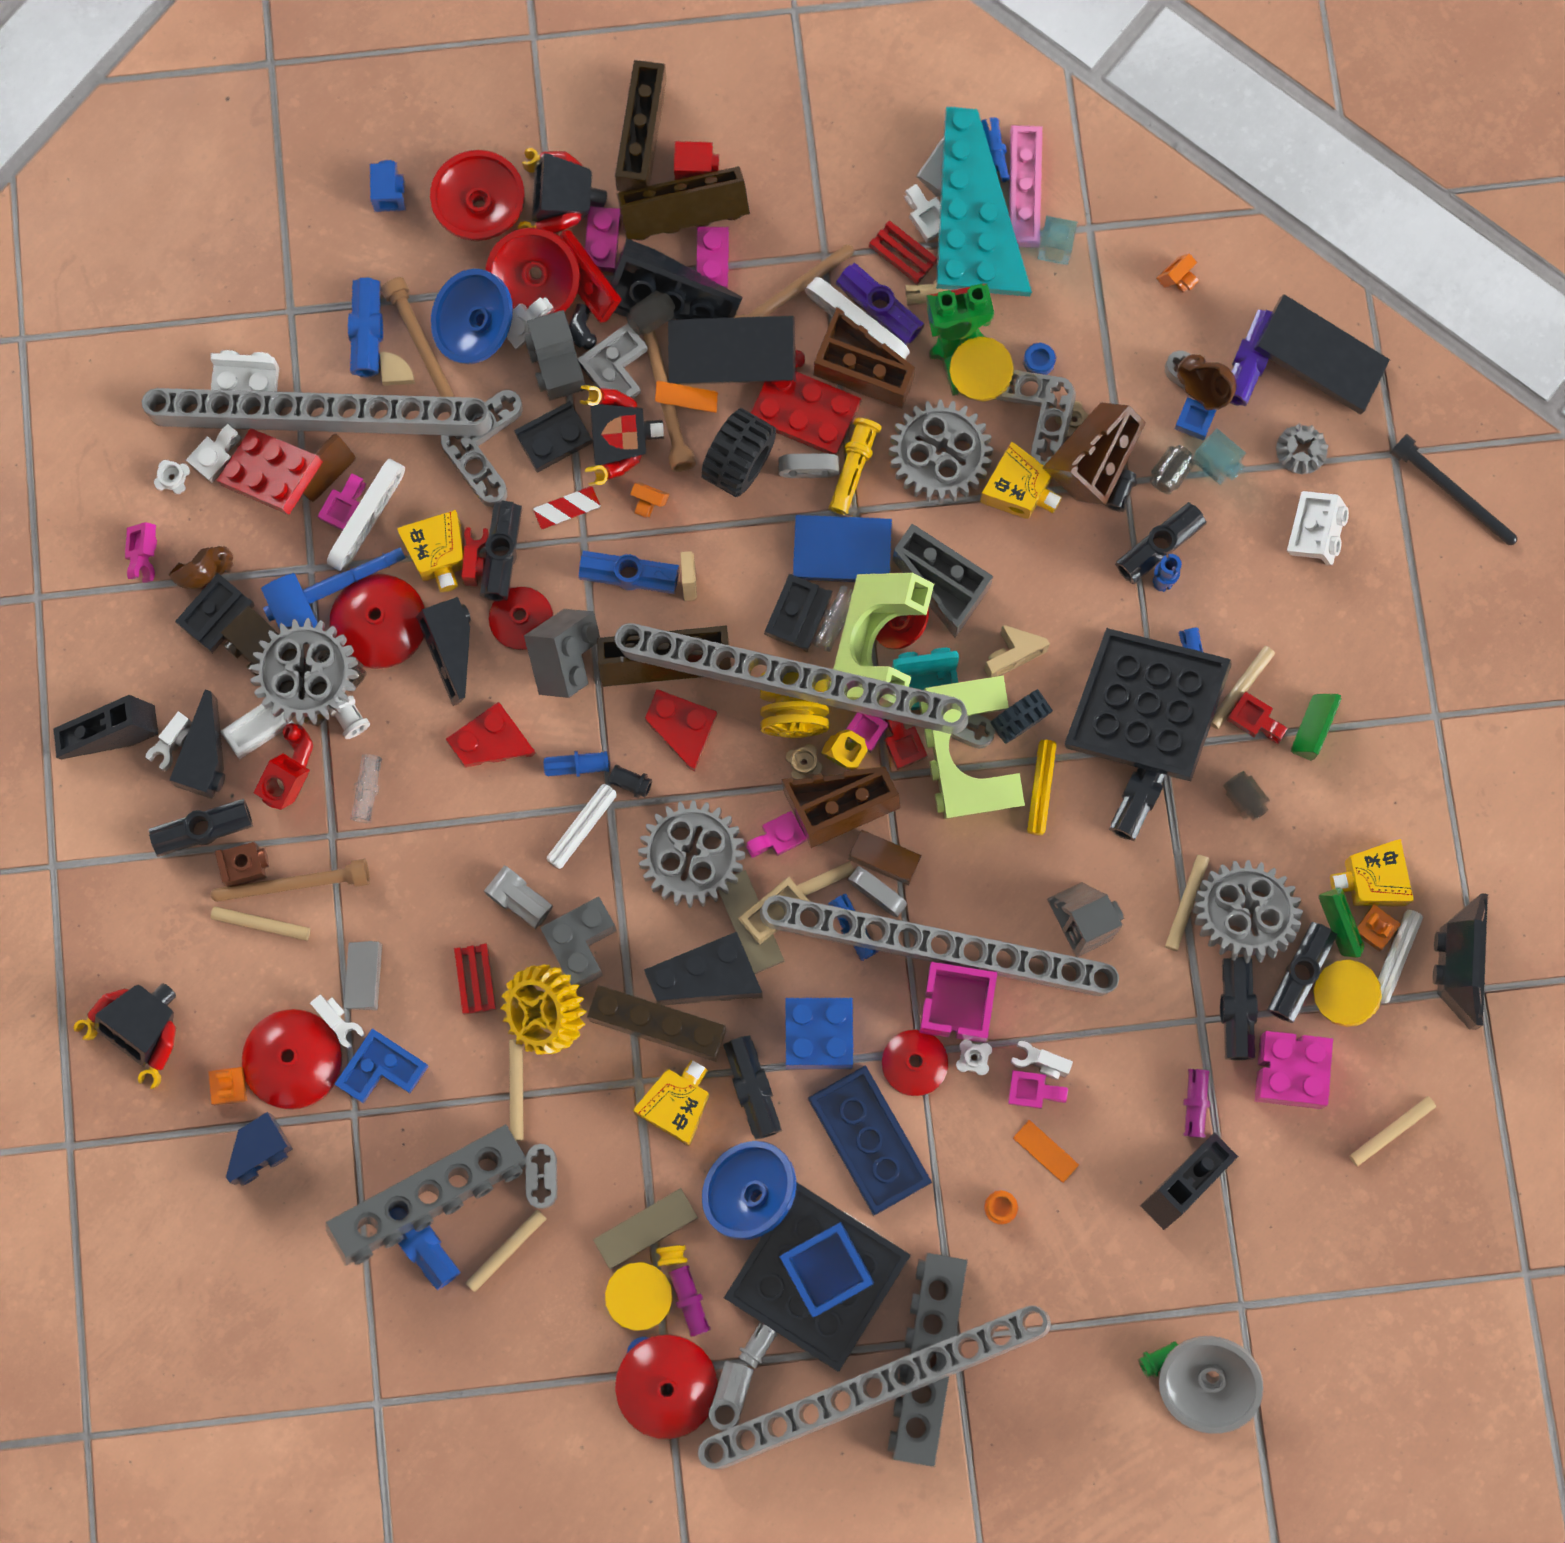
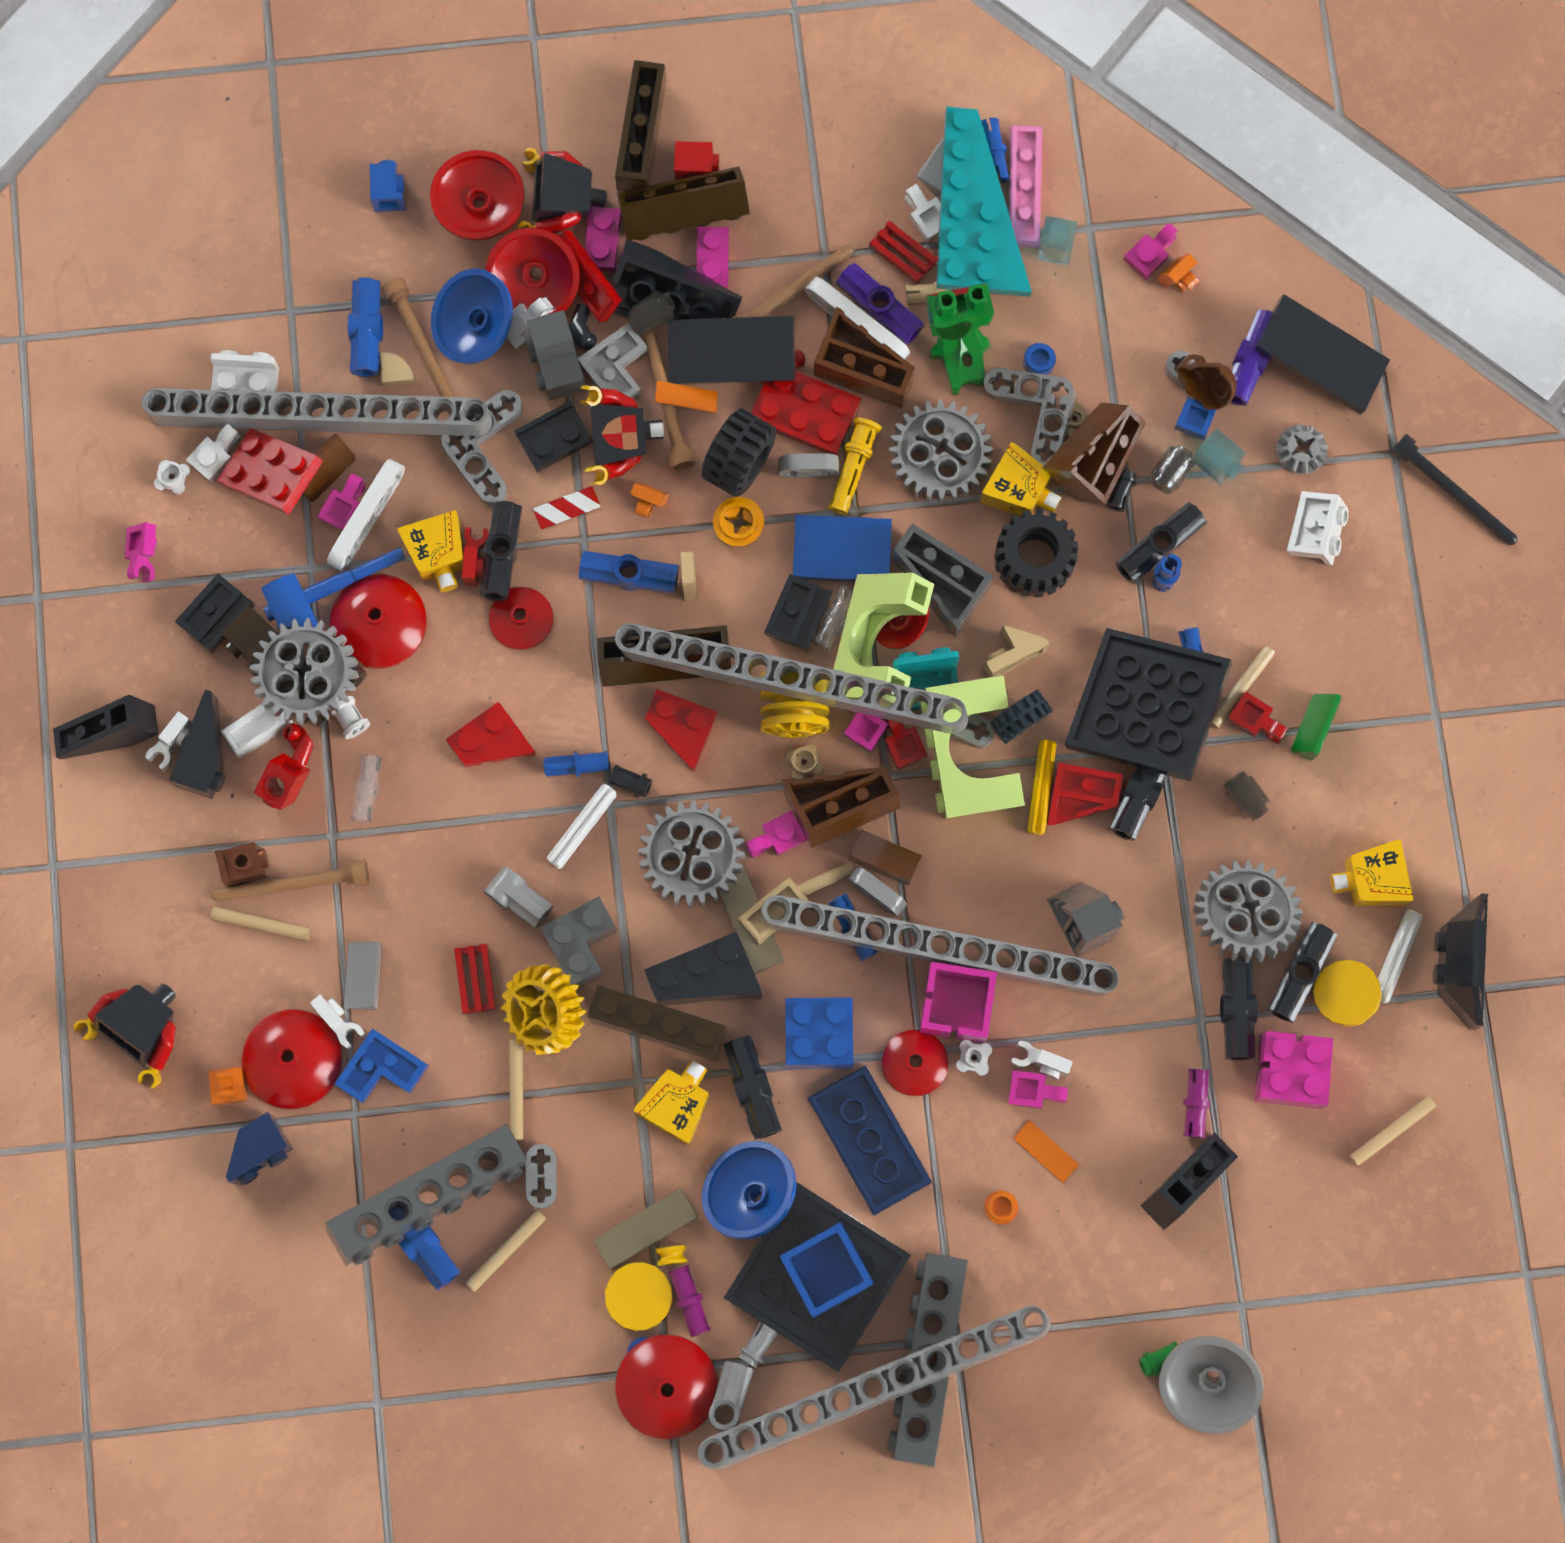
black piece [149,799,253,857] -> none
reddish brown hair [169,546,234,589] -> none
black slope [416,597,471,706] -> none
dark grey brick [524,609,600,698] -> none
yellow rock [821,729,868,771] -> none
yellow tile [949,337,1014,402] -> none
tan bar [1165,855,1210,951] -> none
green slope [1318,887,1365,958] -> none
orange tile [1357,905,1401,952] -> none
none -> light orange gear [713,497,764,548]
none -> black tyre [994,509,1078,598]
none -> red wing [1046,762,1123,826]
none -> dark pink plate [1124,223,1178,280]

